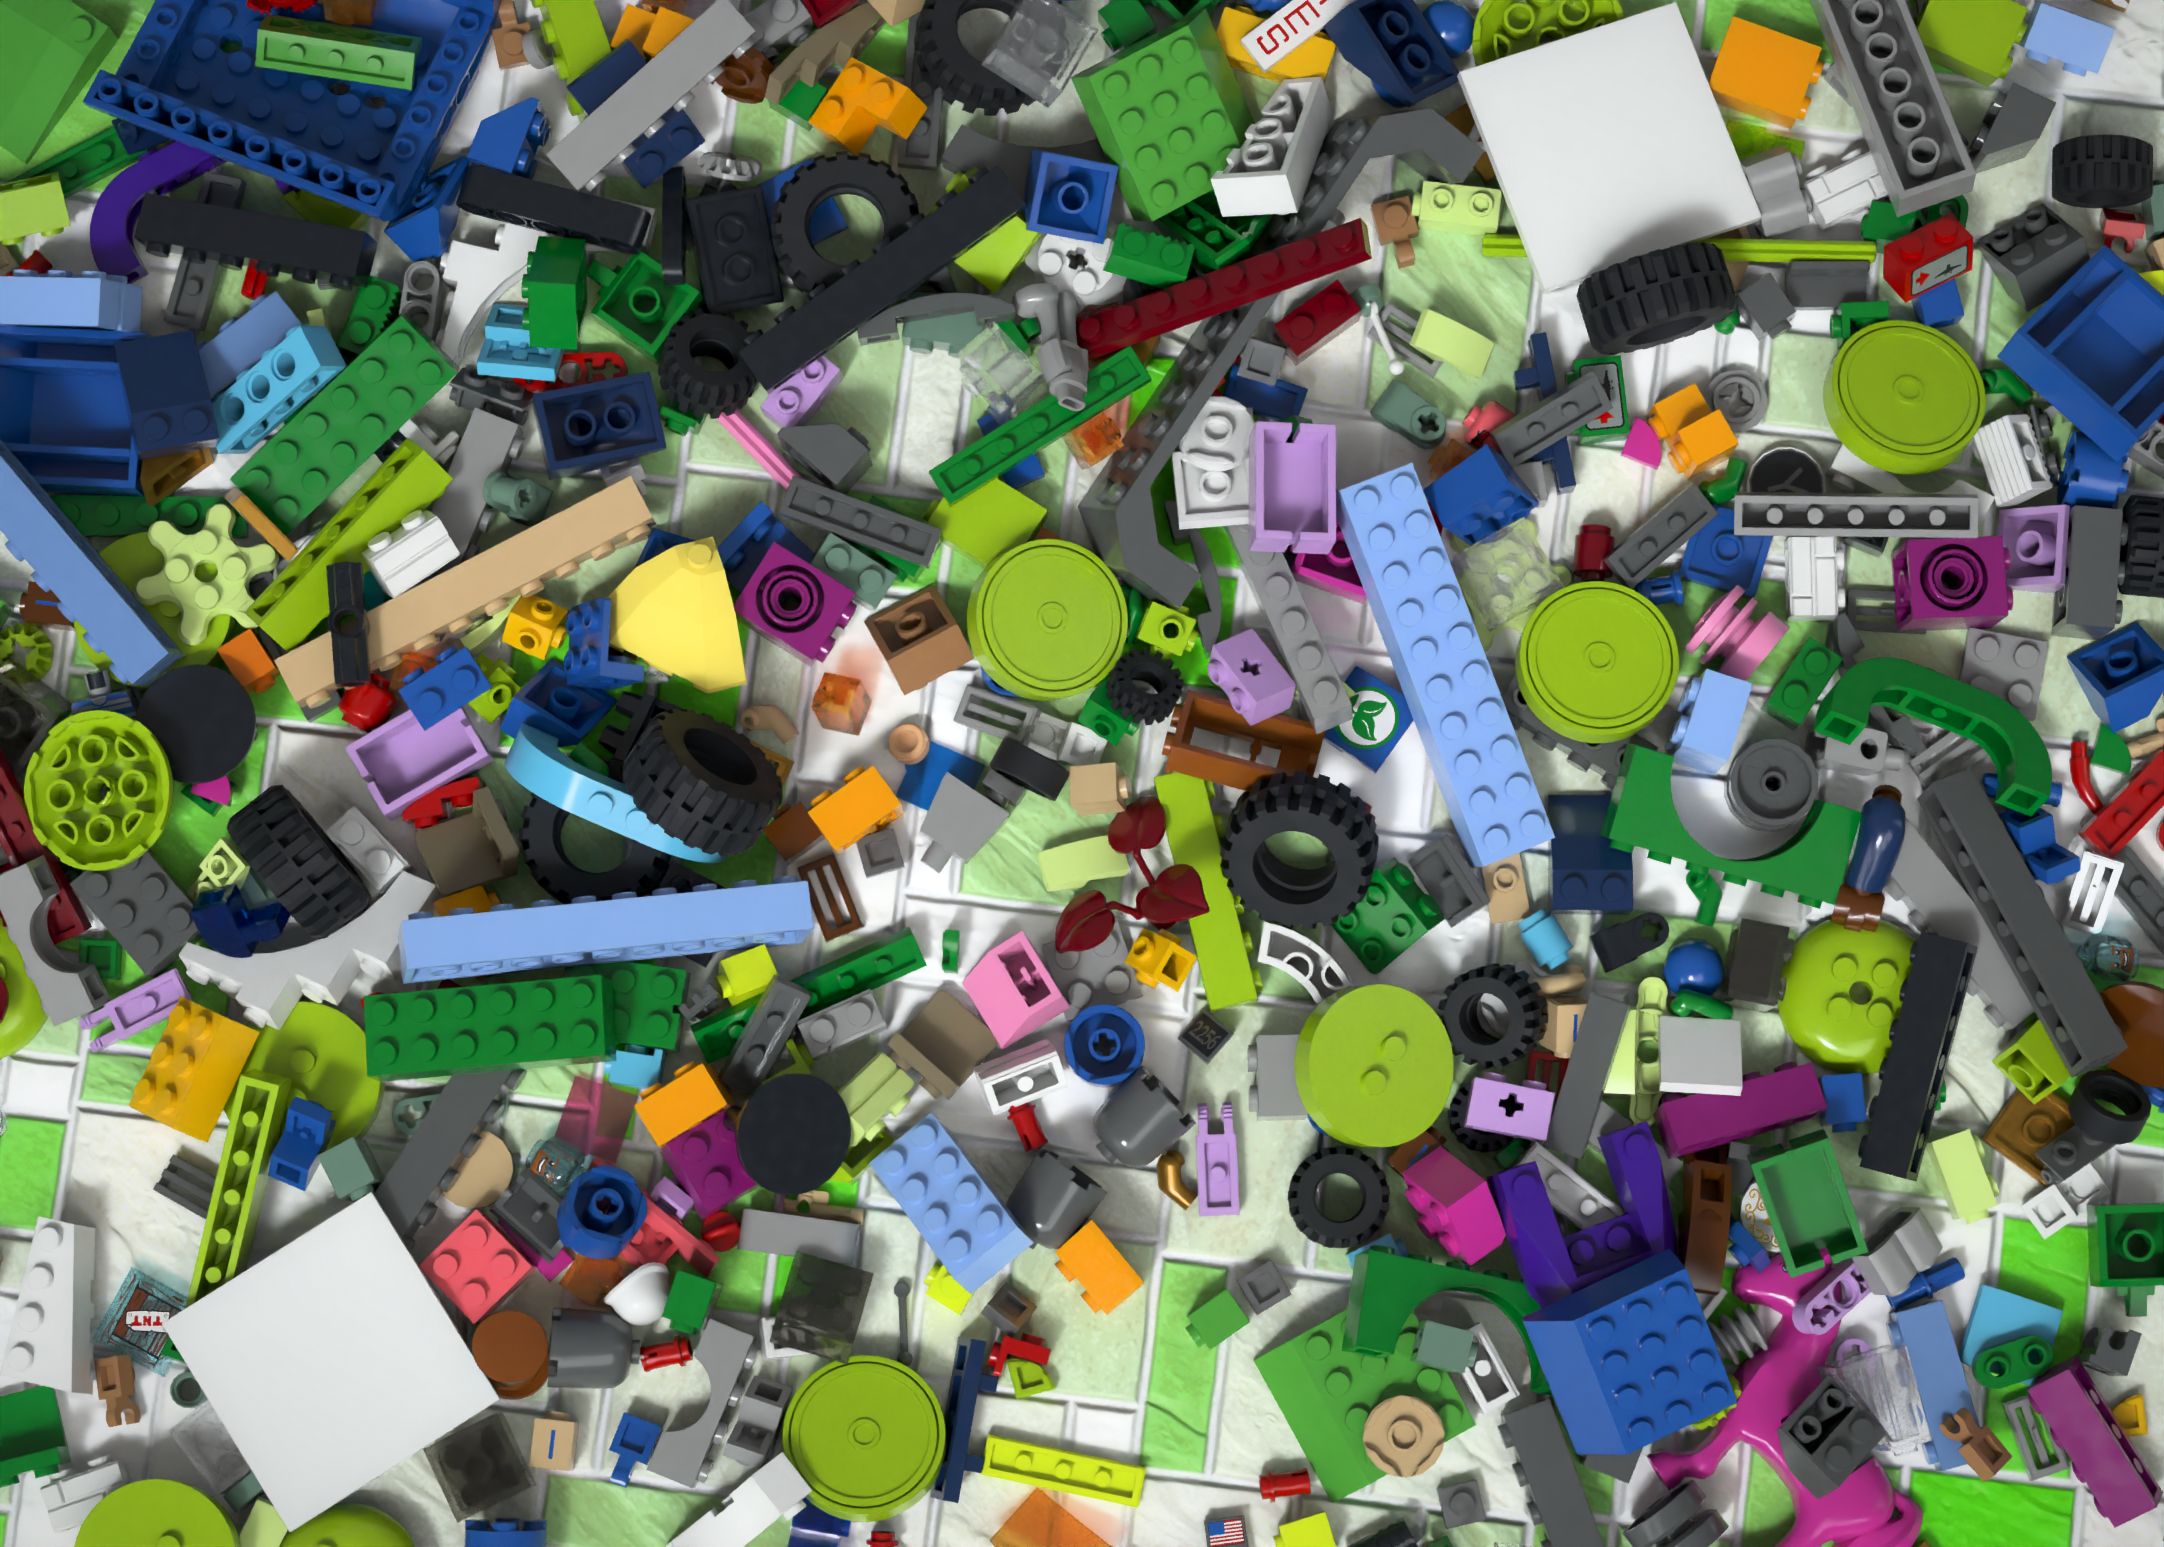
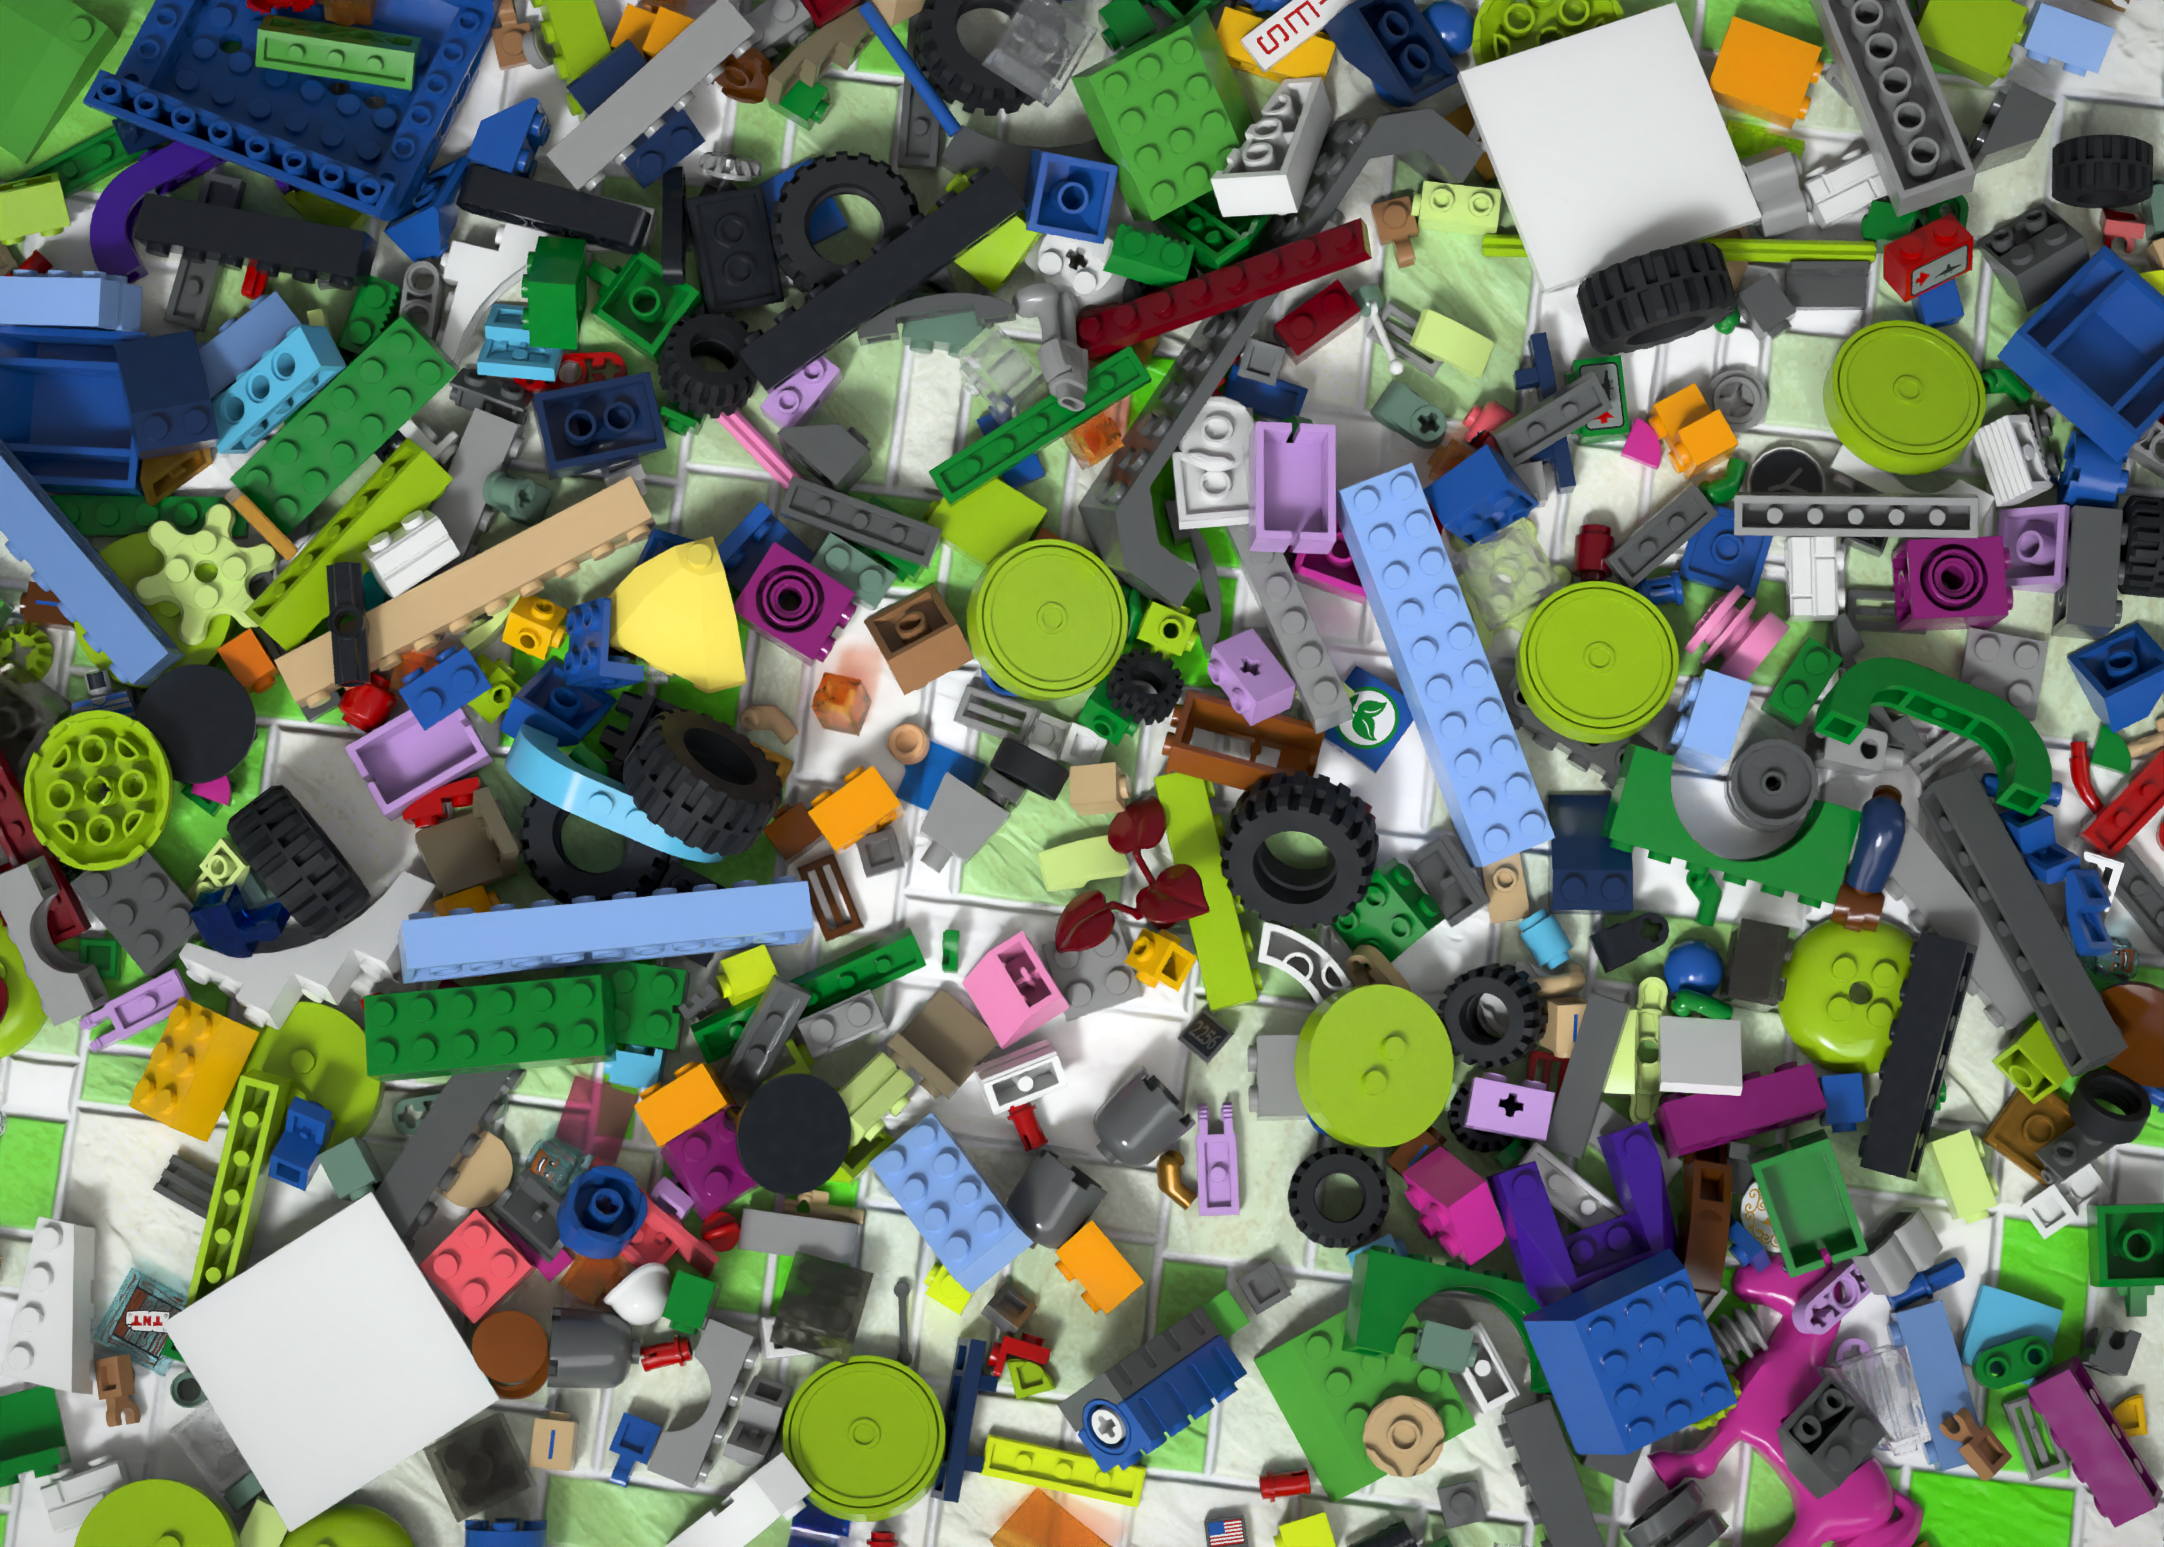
white brick [325,806,414,894] -> none
light orange brick [808,57,928,156] -> none
green tile [996,318,1041,364] -> none
blue brick [1064,1004,1145,1088] -> none
green bracket [1829,301,1889,349] -> none
none -> blue bar [858,1,963,137]
none -> piece [1058,1306,1247,1474]
none -> tan beam [1345,945,1411,992]
none -> blue slope [2065,869,2115,956]

